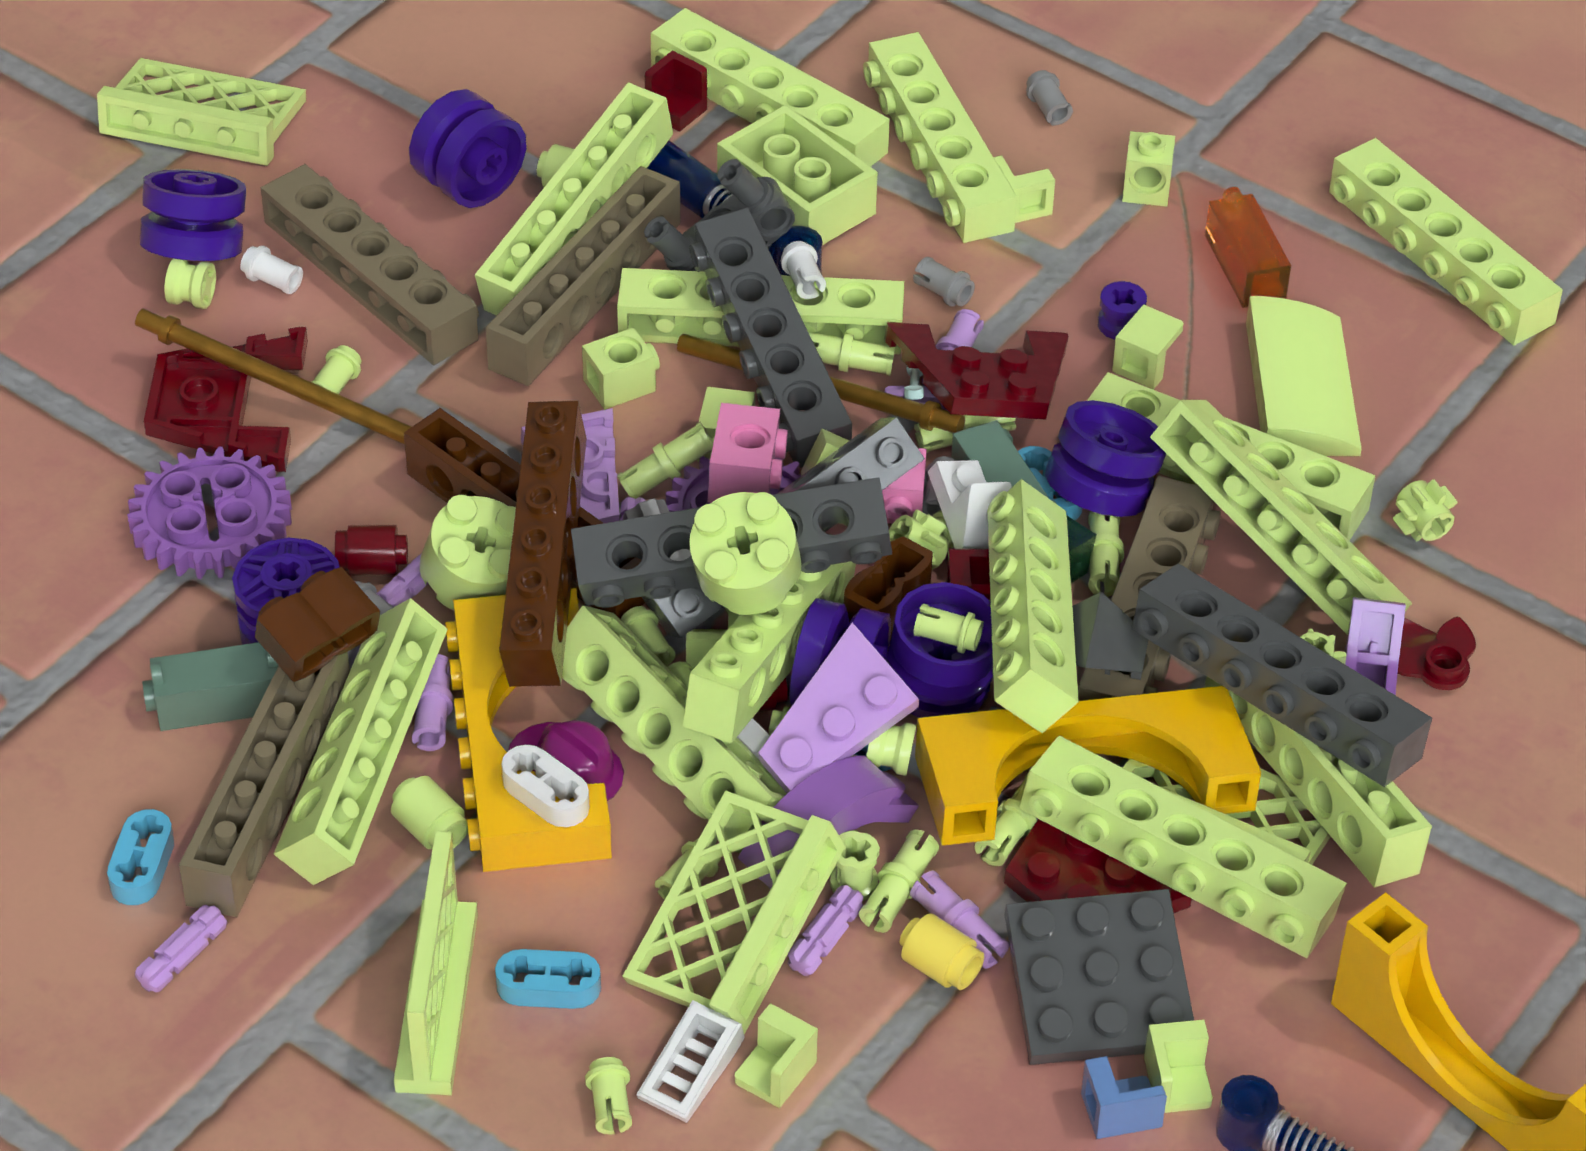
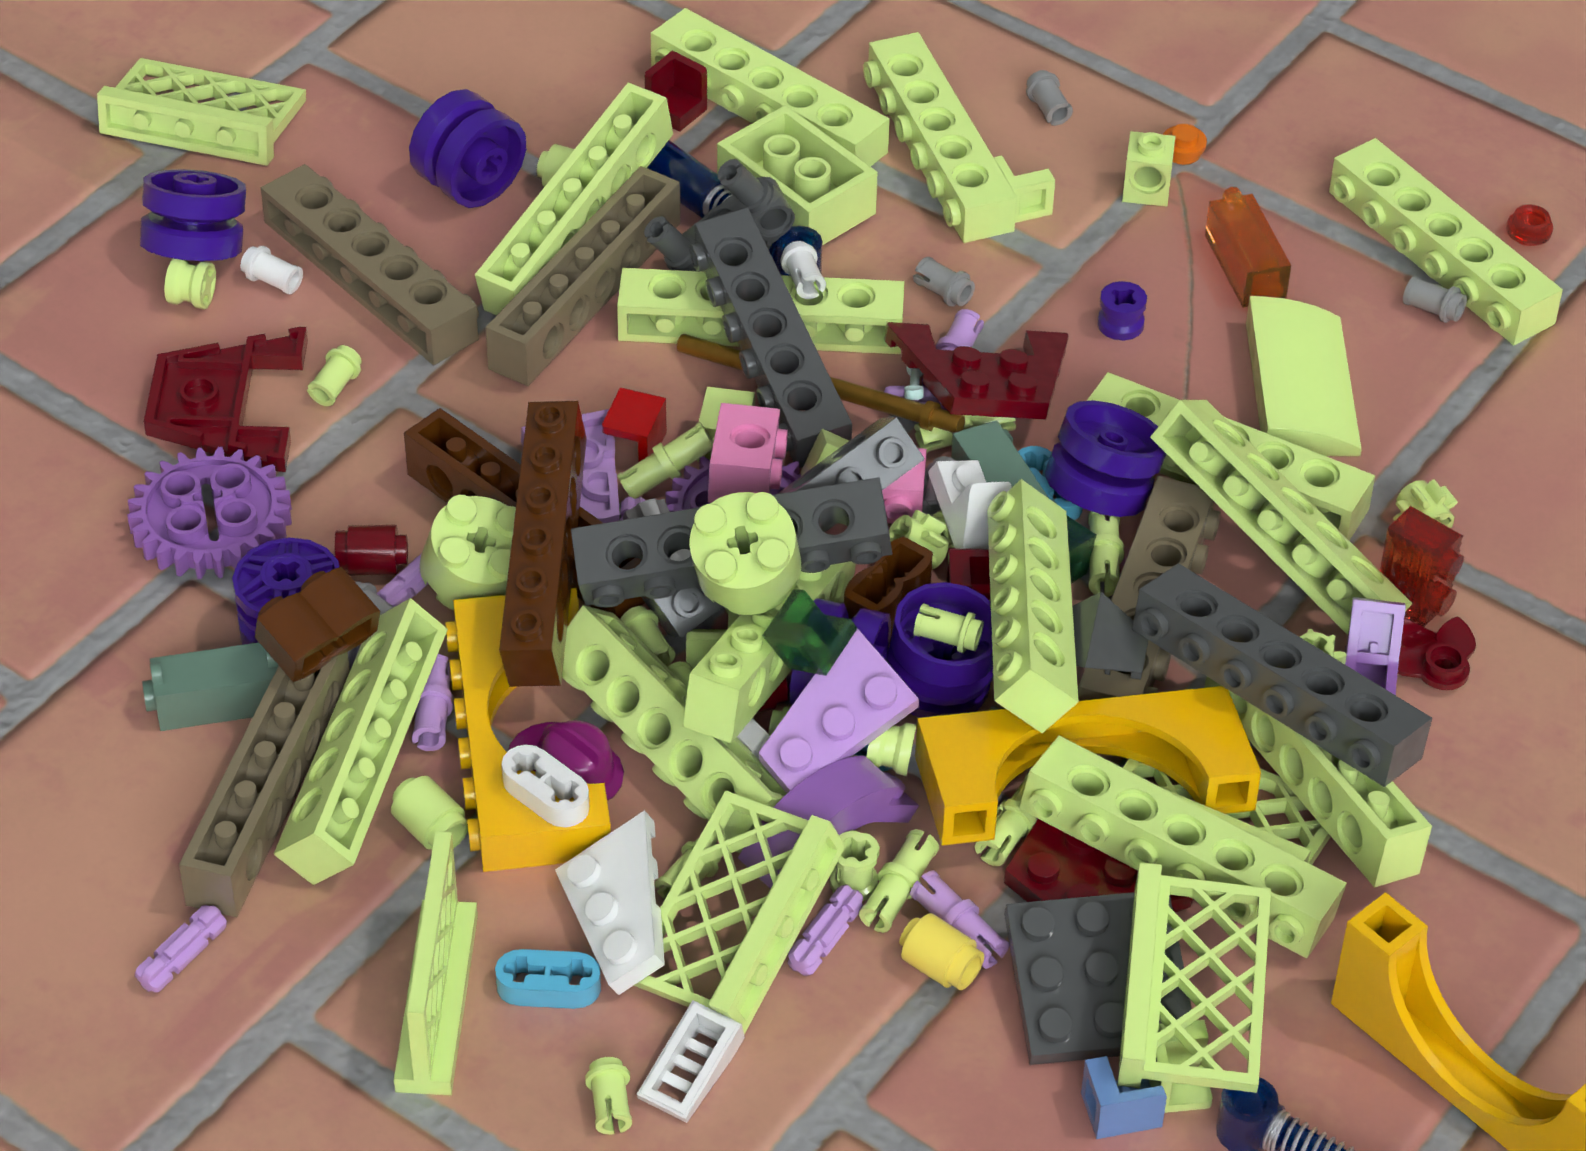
medium azure beam [107,809,174,905] -> none
pearl gold bar [135,308,412,445] -> none
yellowish green brick [582,327,660,410] -> none
yellowish green panel [735,1003,818,1108] -> none
yellowish green pin [808,332,895,376] -> none
yellowish green panel [1112,304,1184,390] -> none
none -> white wing [555,810,665,995]
none -> red panel [602,387,667,462]
none -> clear green panel [762,589,857,676]
none -> yellowish green fence [1117,862,1271,1093]
none -> orange plate [1163,124,1207,165]
none -> clear red brick [1380,506,1464,627]
none -> light grey pin [1403,276,1467,323]
none -> clear red plate [1506,204,1553,246]

